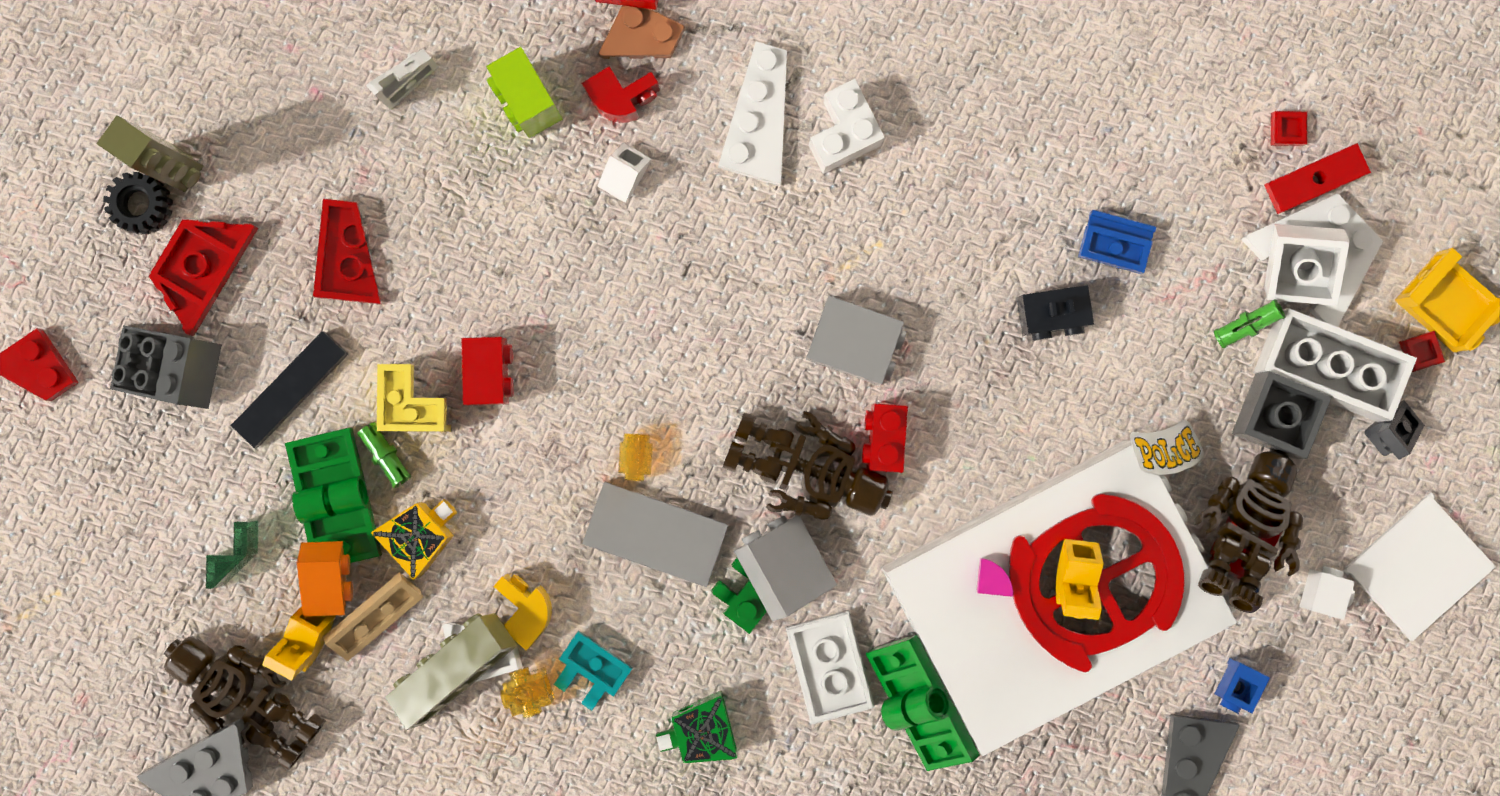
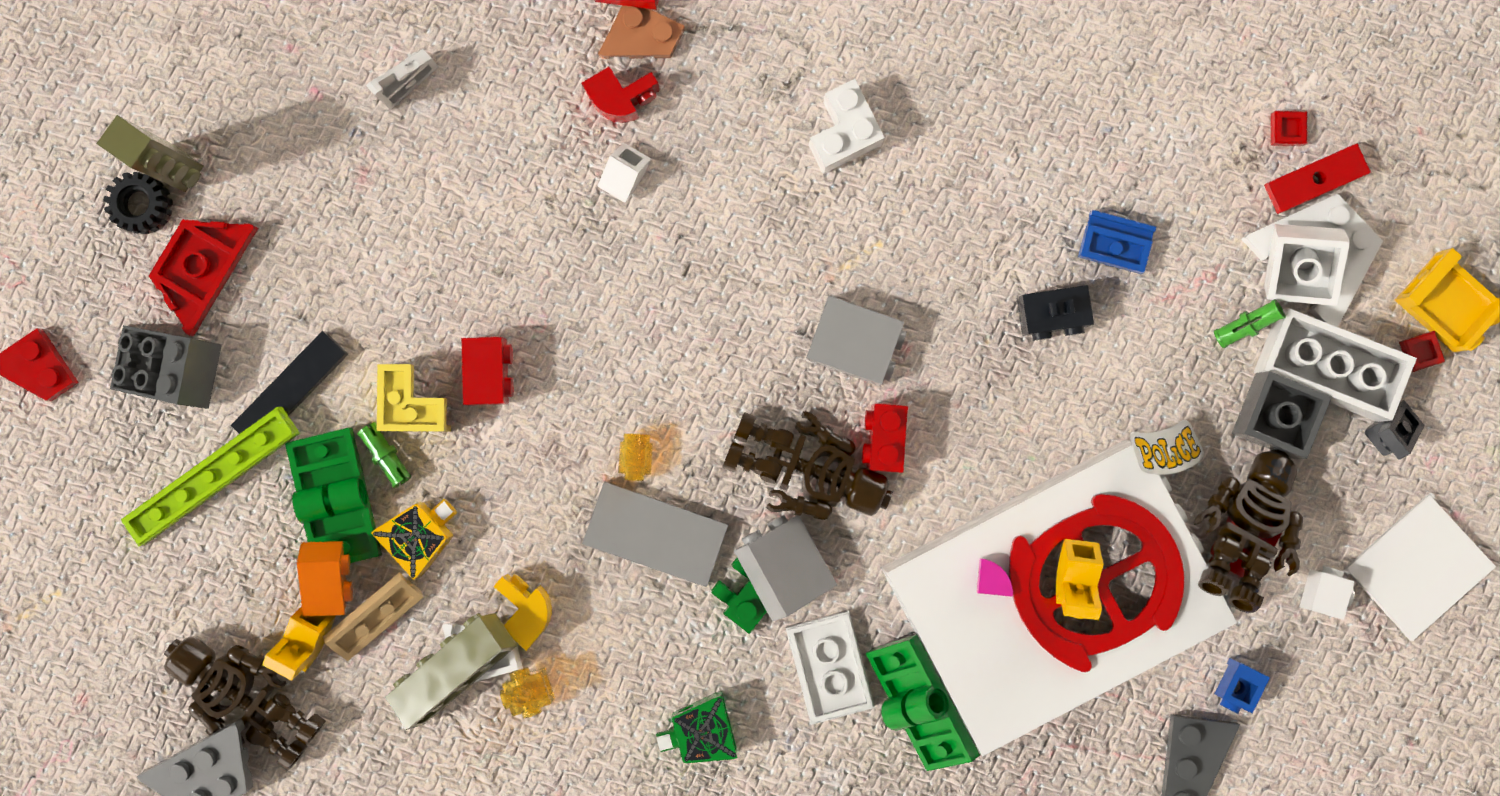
clear green slope [206,520,258,589] -> none
red wing [313,199,382,305] -> none
lime brick [486,46,563,138] -> none
teal plate [553,631,633,711] -> none
white wing [718,41,787,186] -> none
none -> lime tile [121,407,300,547]

